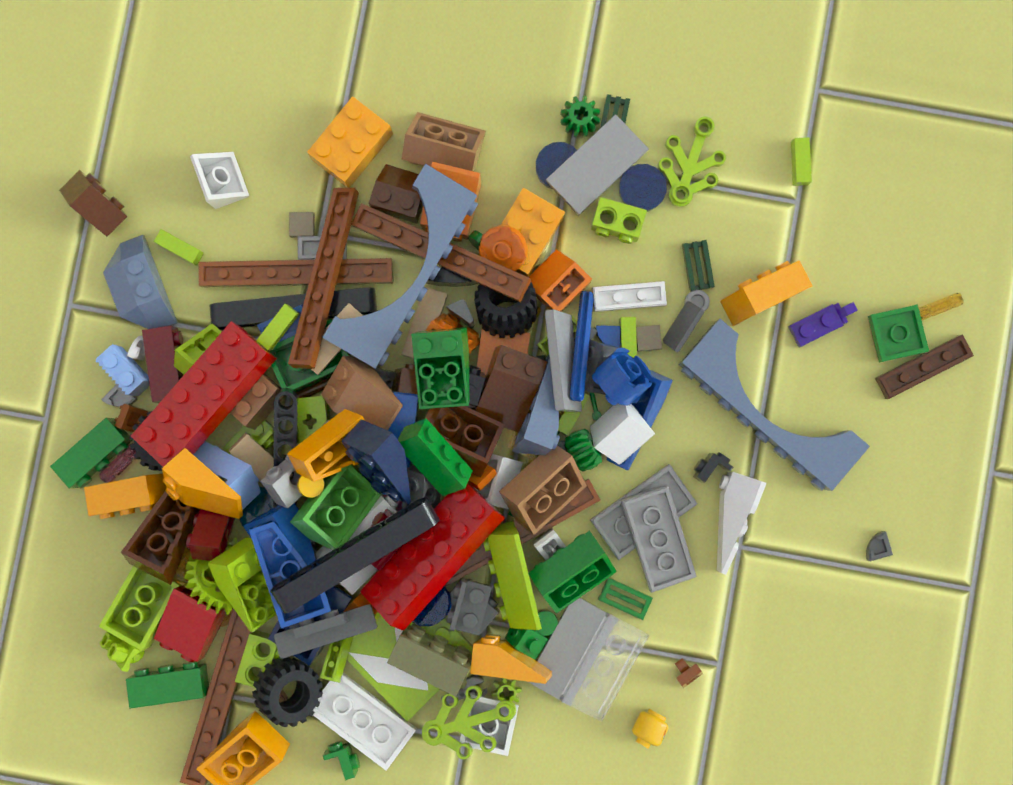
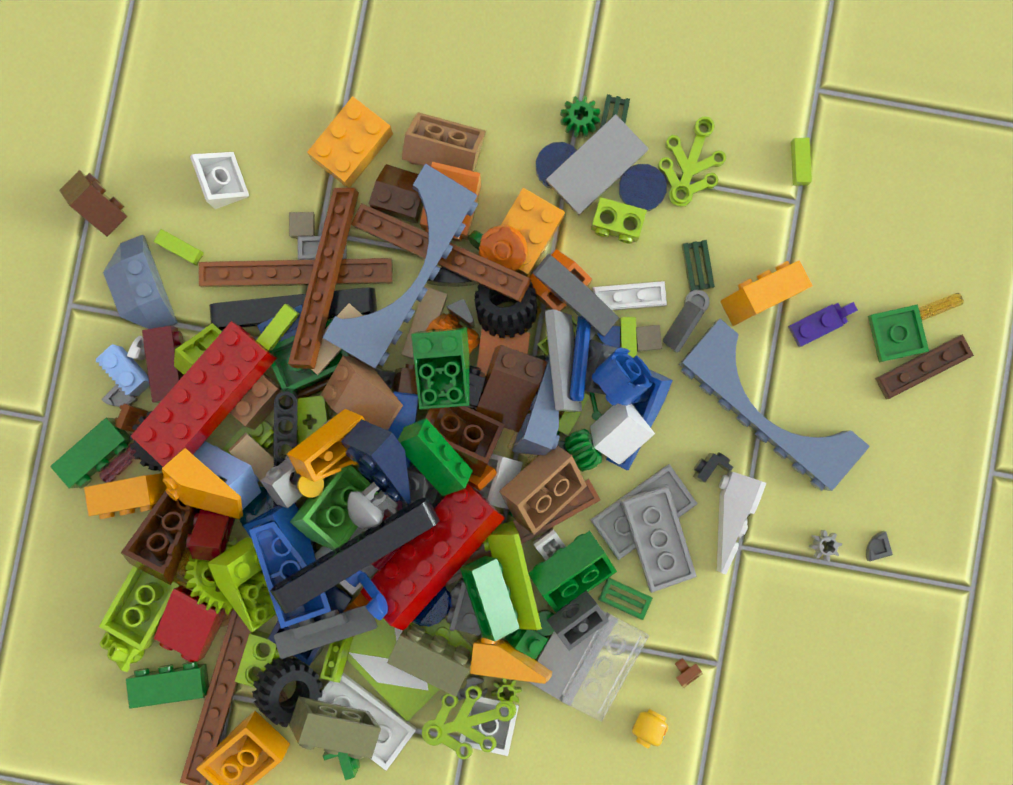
none -> olive brick [289,696,381,760]
none -> blue bar [345,570,388,620]
none -> light grey piece [347,482,387,529]
none -> brick [460,556,520,642]
none -> dark grey slope [533,254,619,337]
none -> dark grey brick [547,591,609,651]
none -> light grey gear [809,530,842,561]

